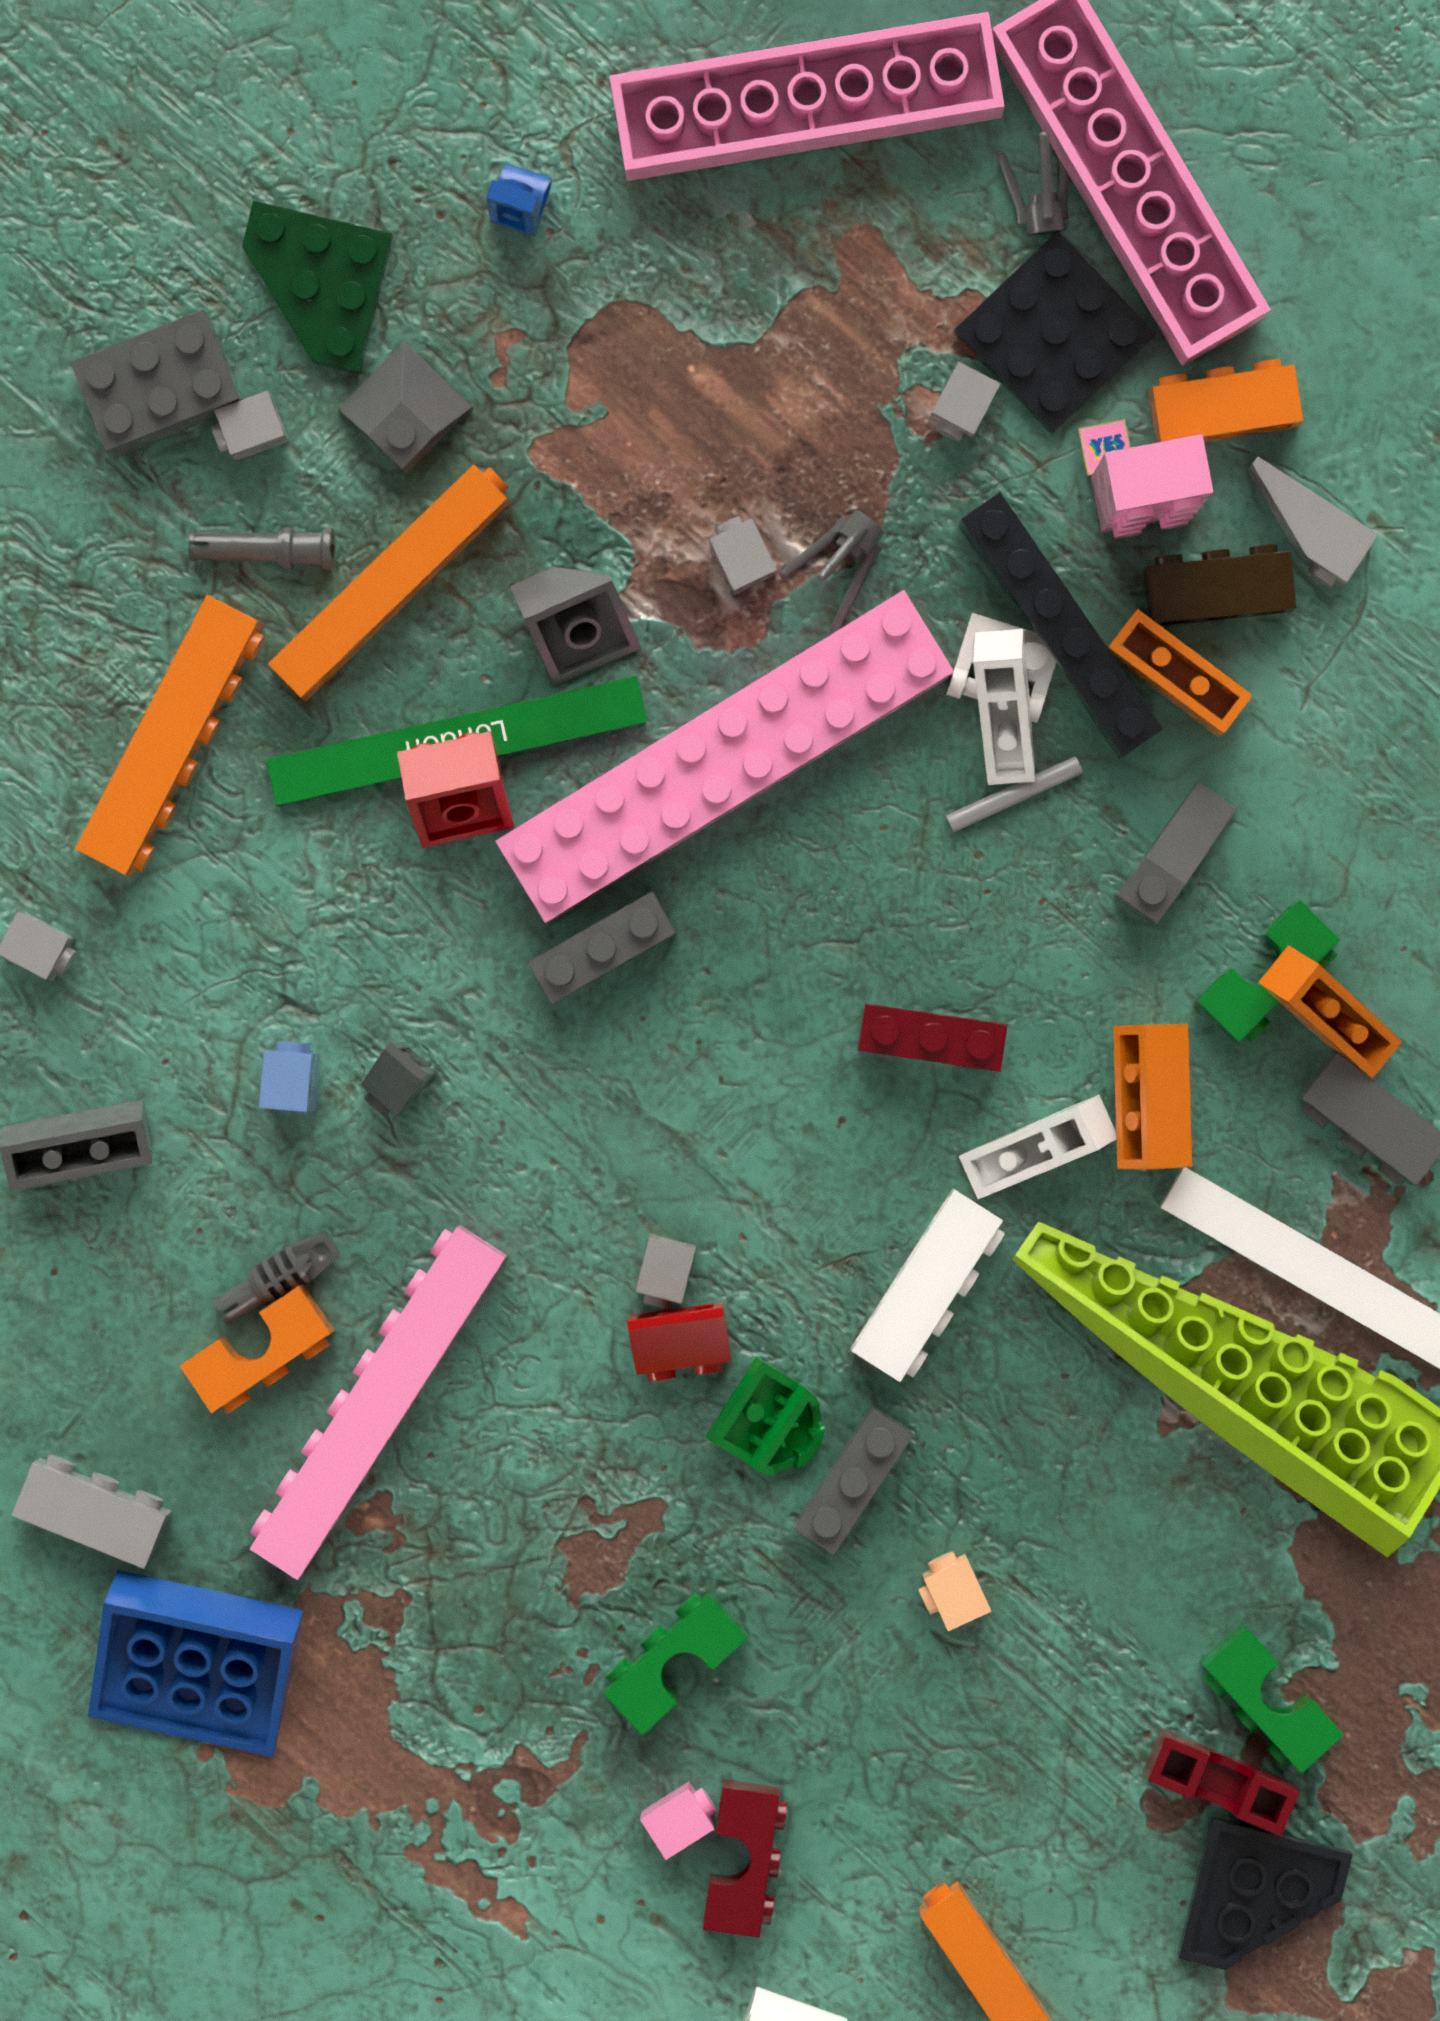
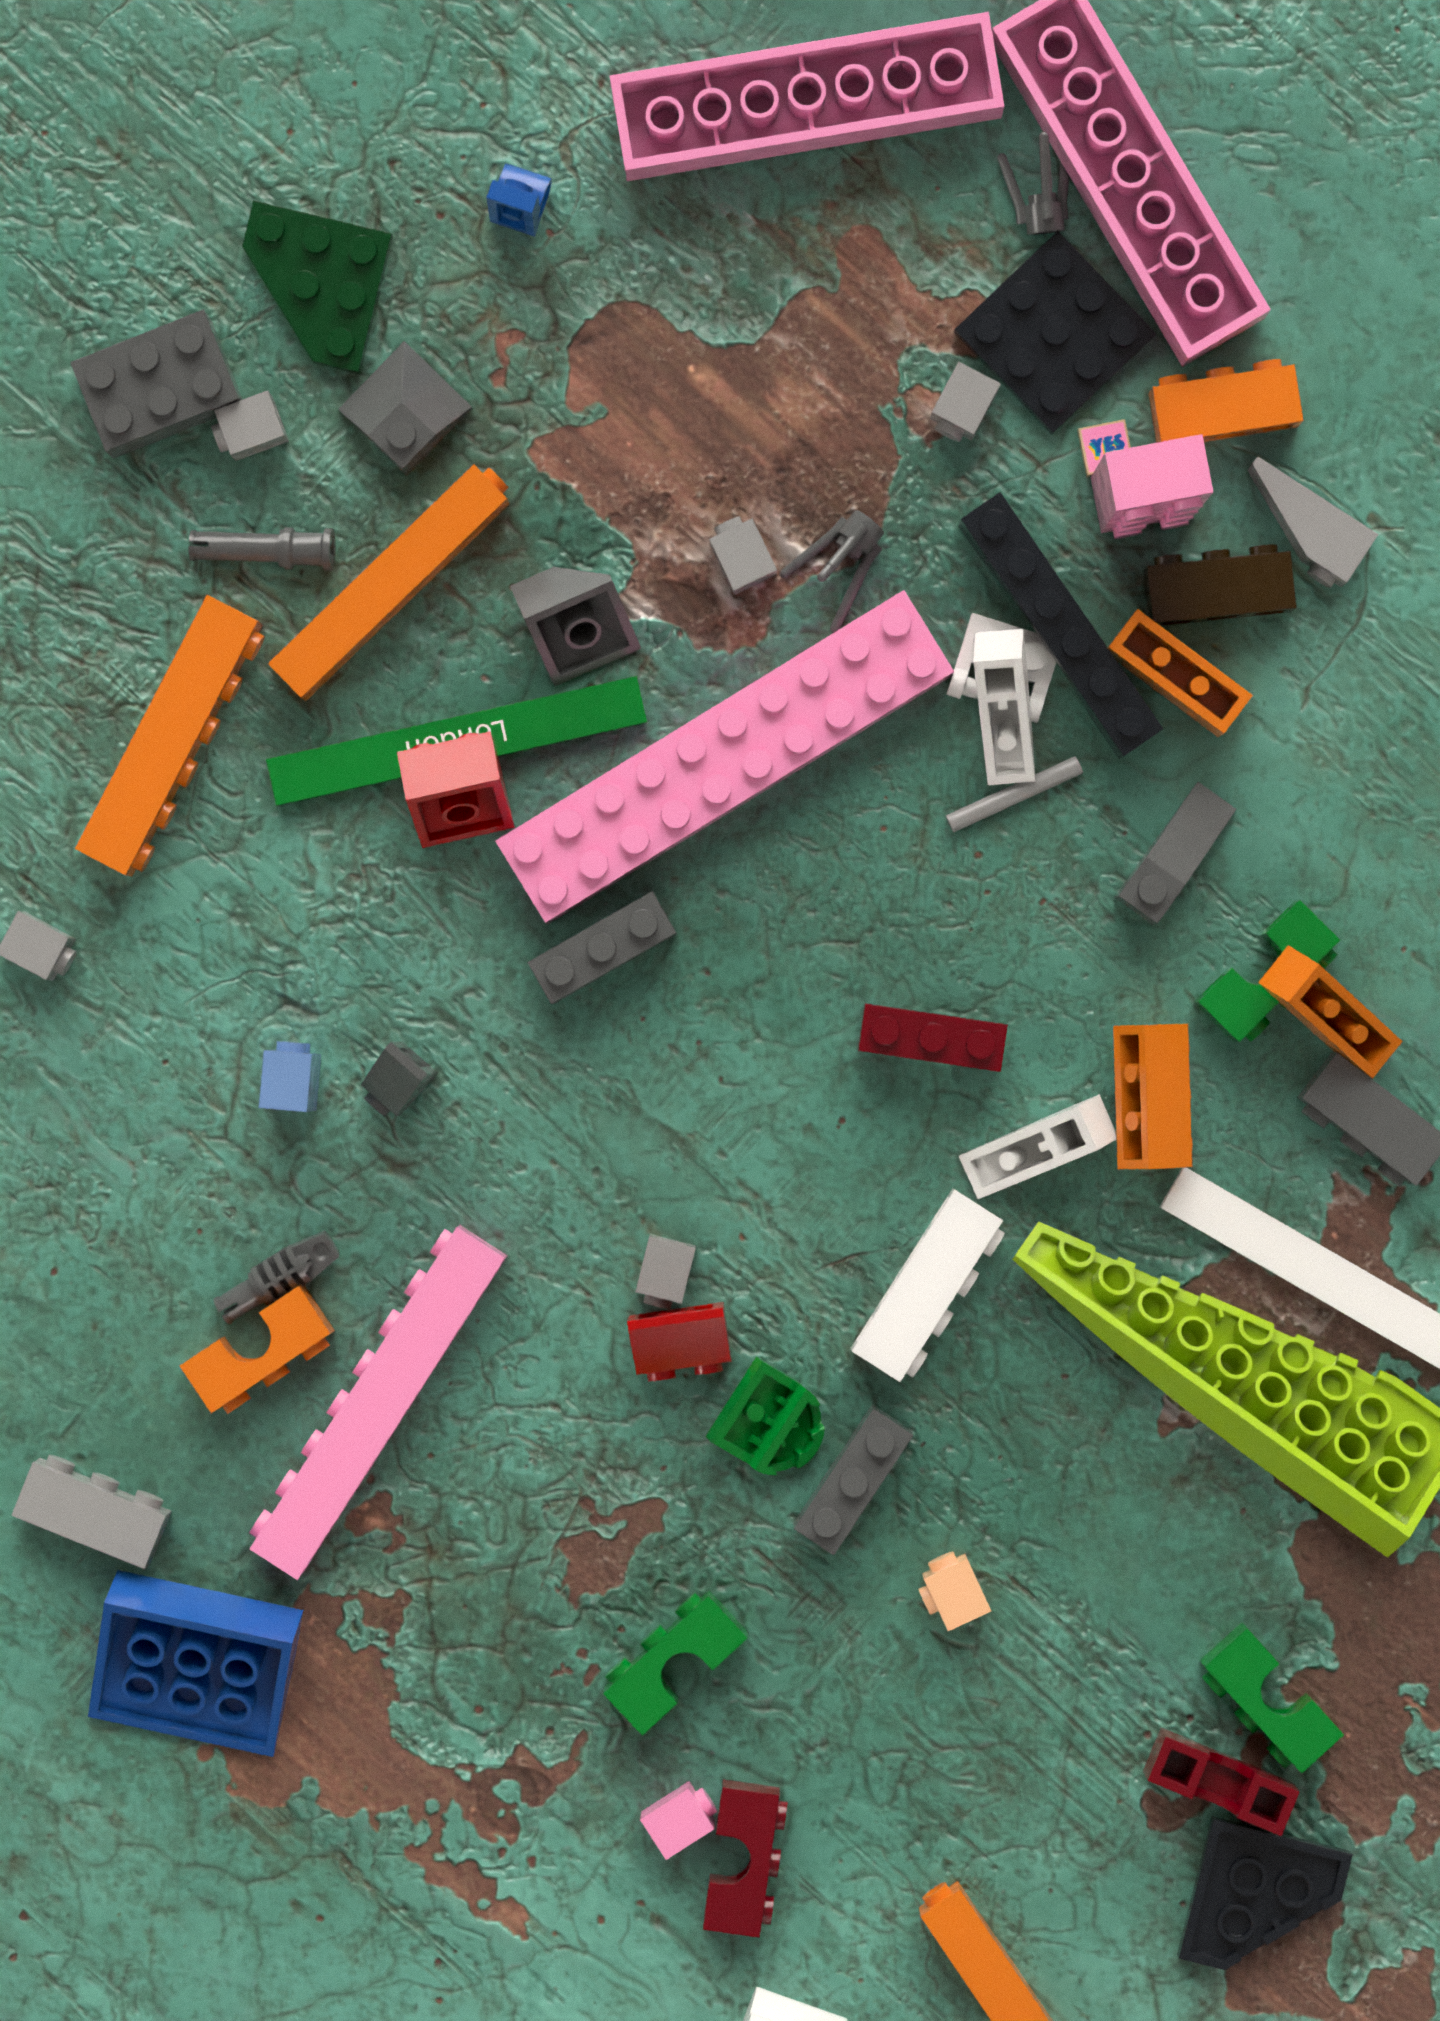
dark grey brick [0,1100,153,1191] -> none

